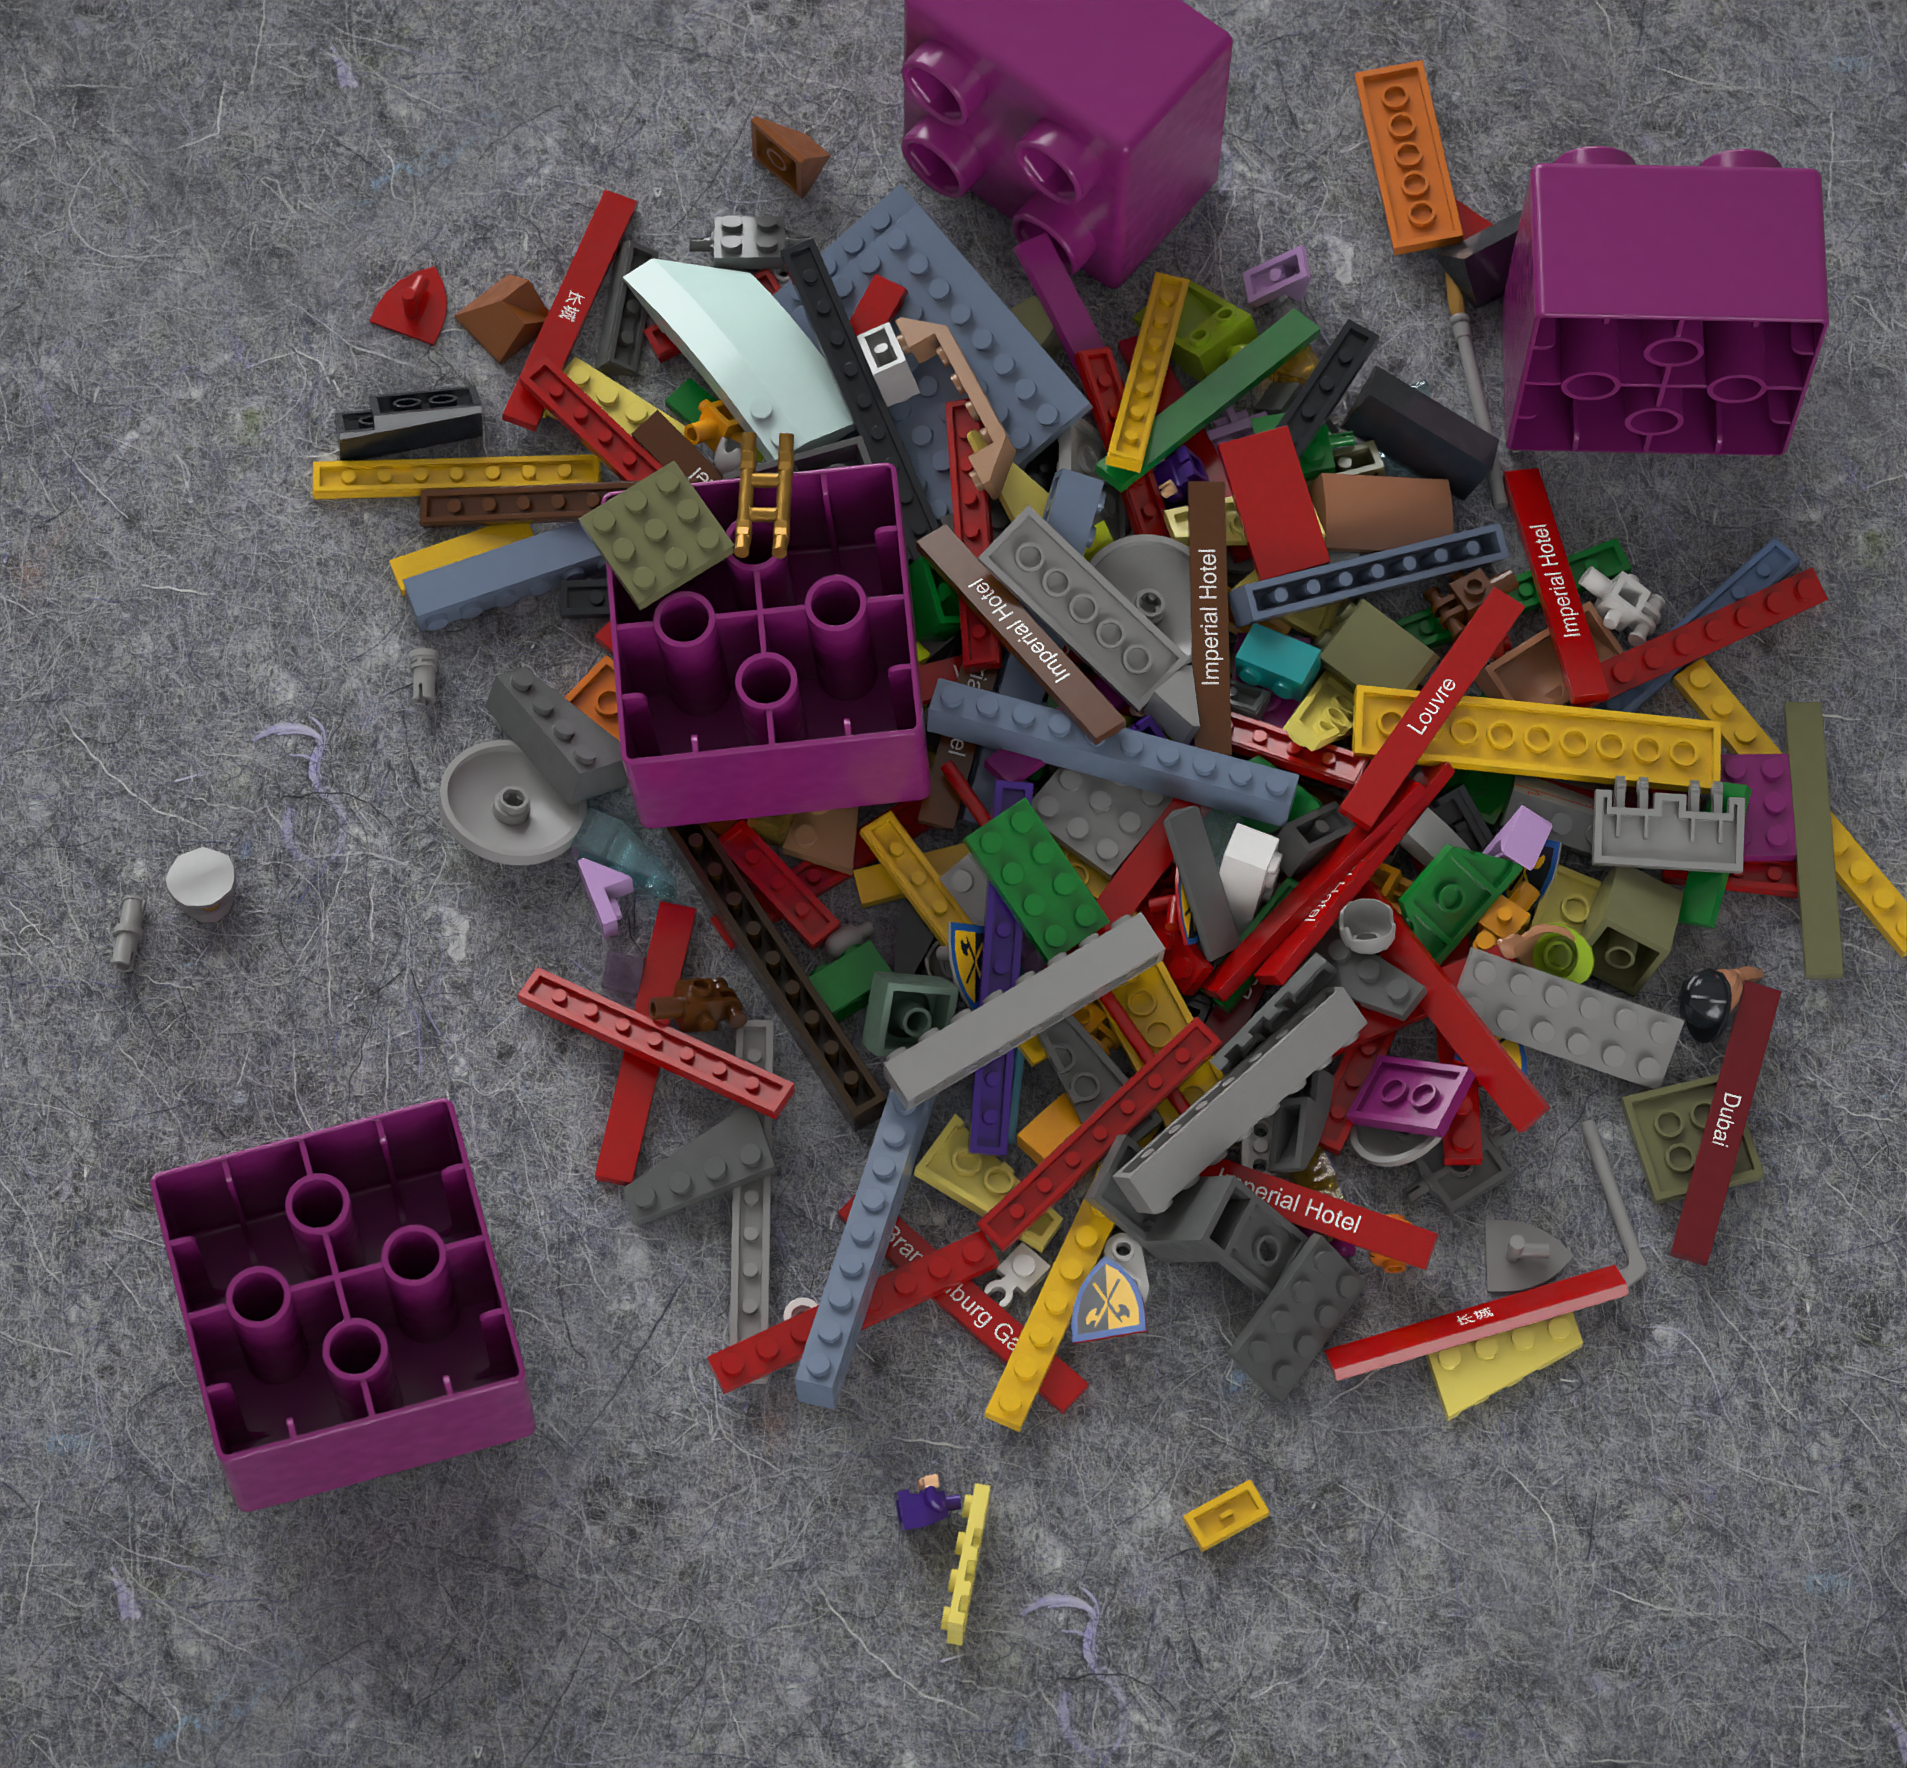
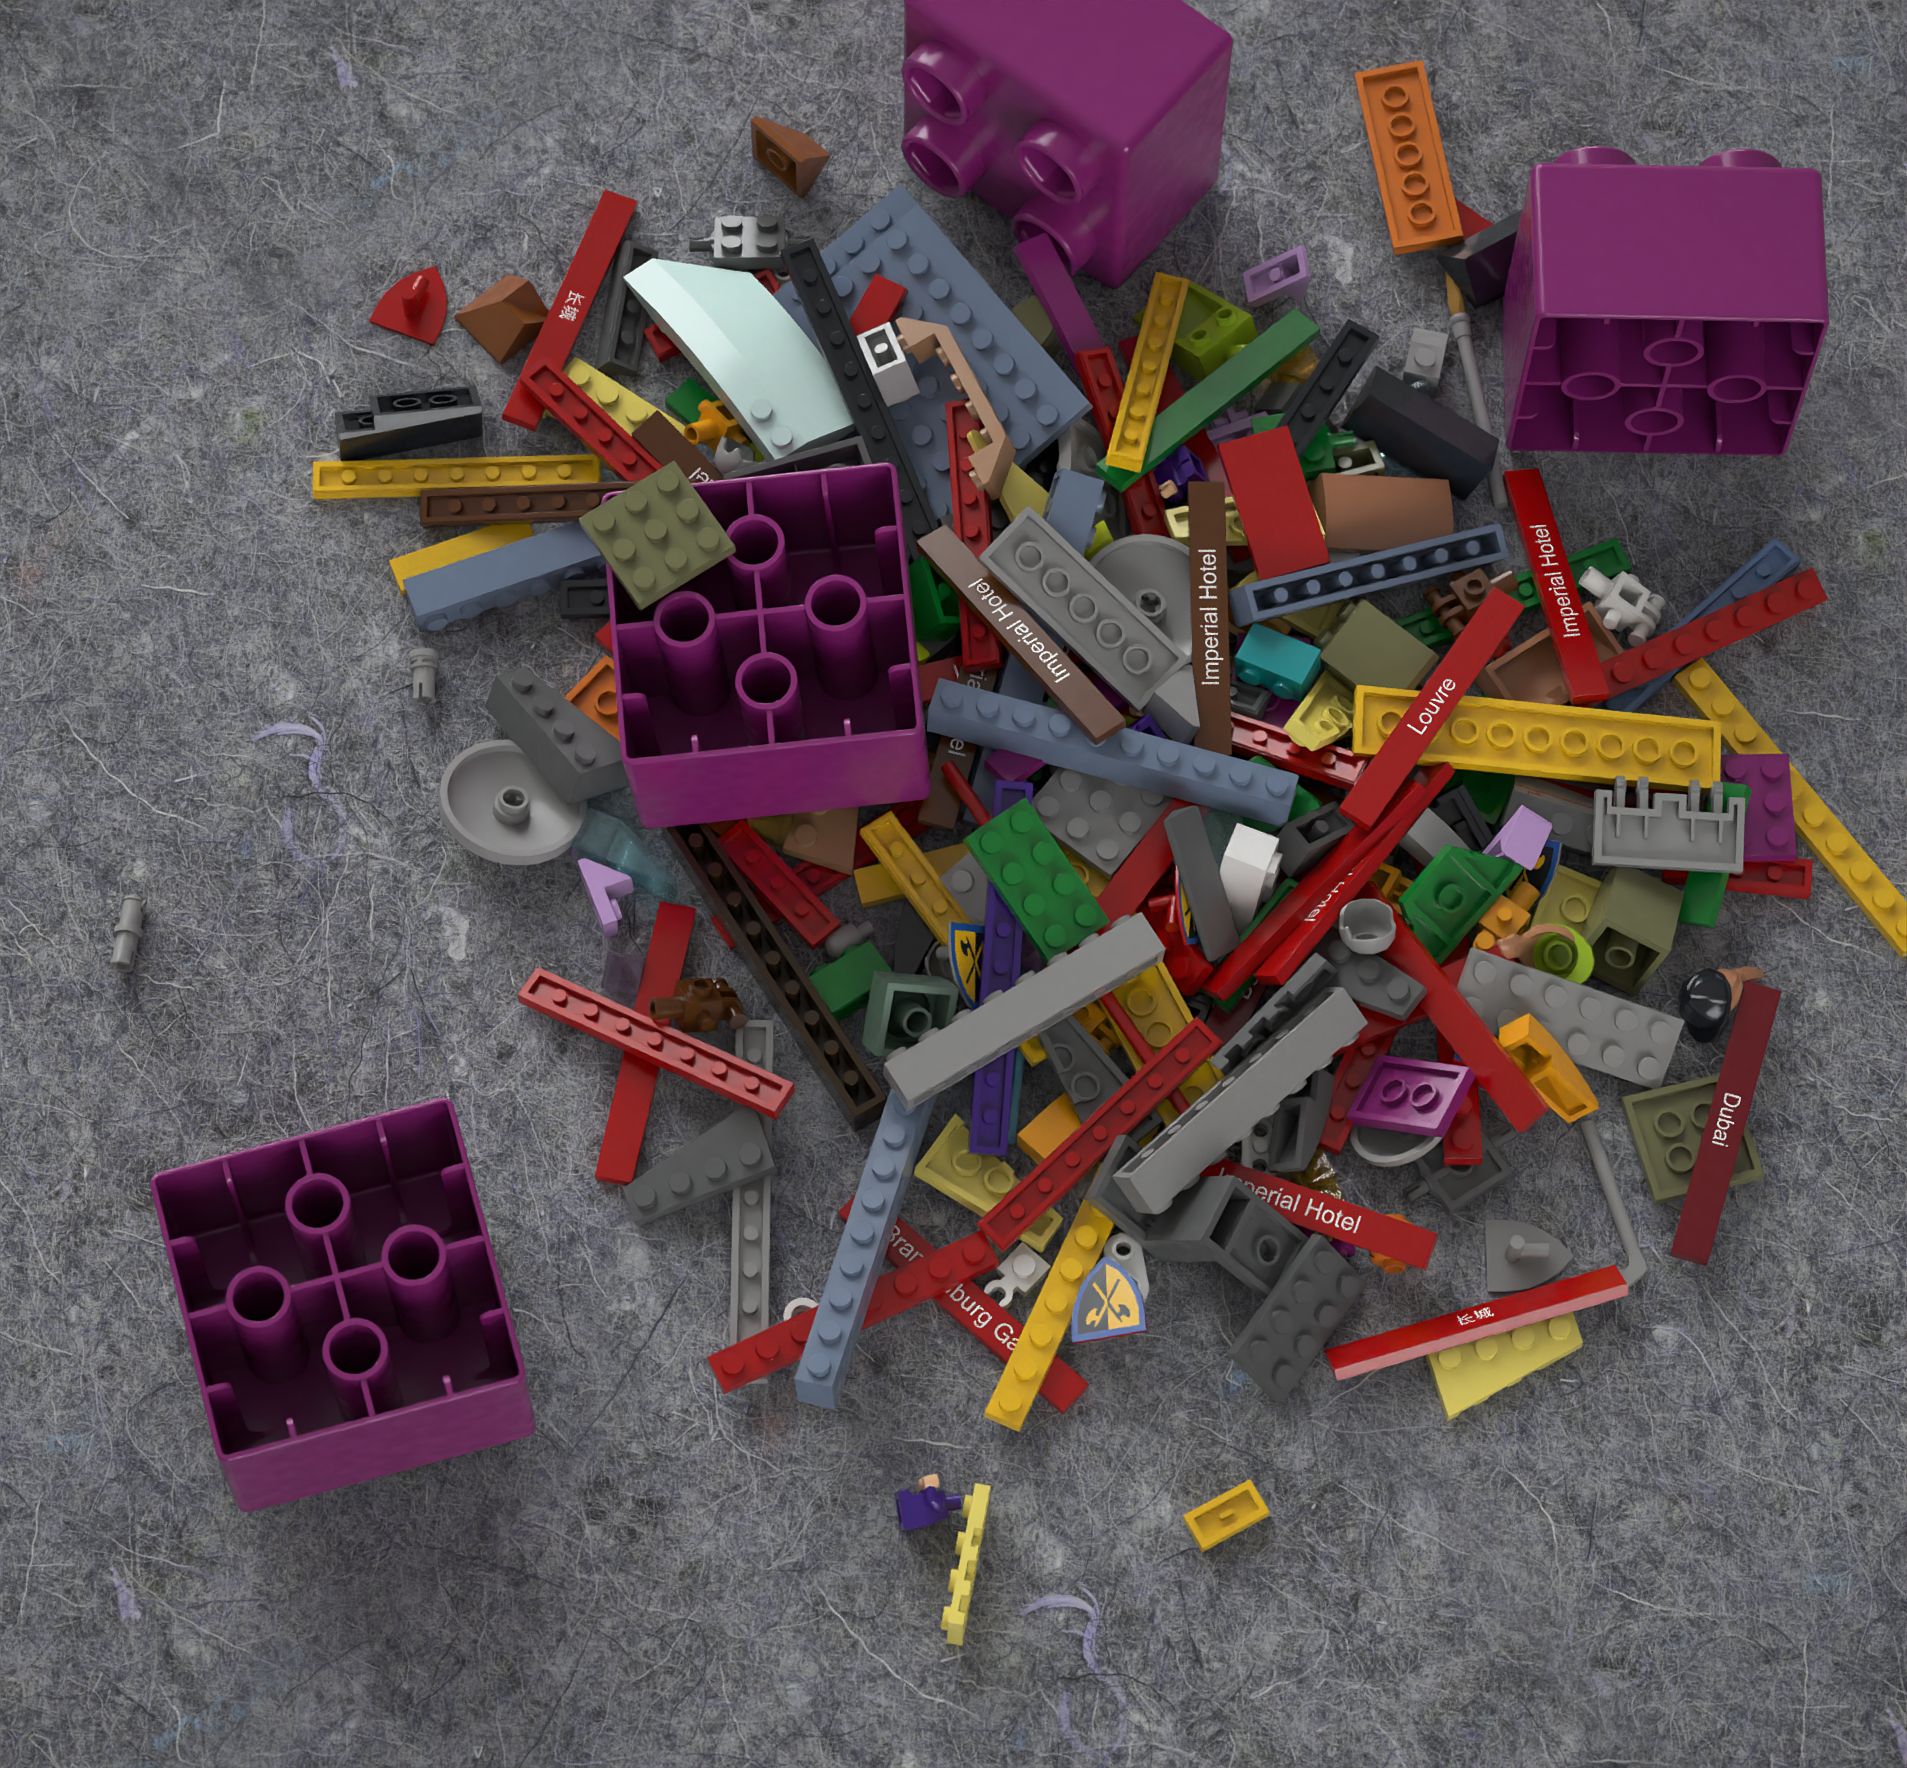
light grey hat [165,847,236,923] -> none
pearl gold piece [734,432,794,559] -> none
olive tile [1783,702,1844,979] -> none
none -> light grey slope [1403,327,1449,399]
none -> light orange slope [1499,1013,1599,1124]

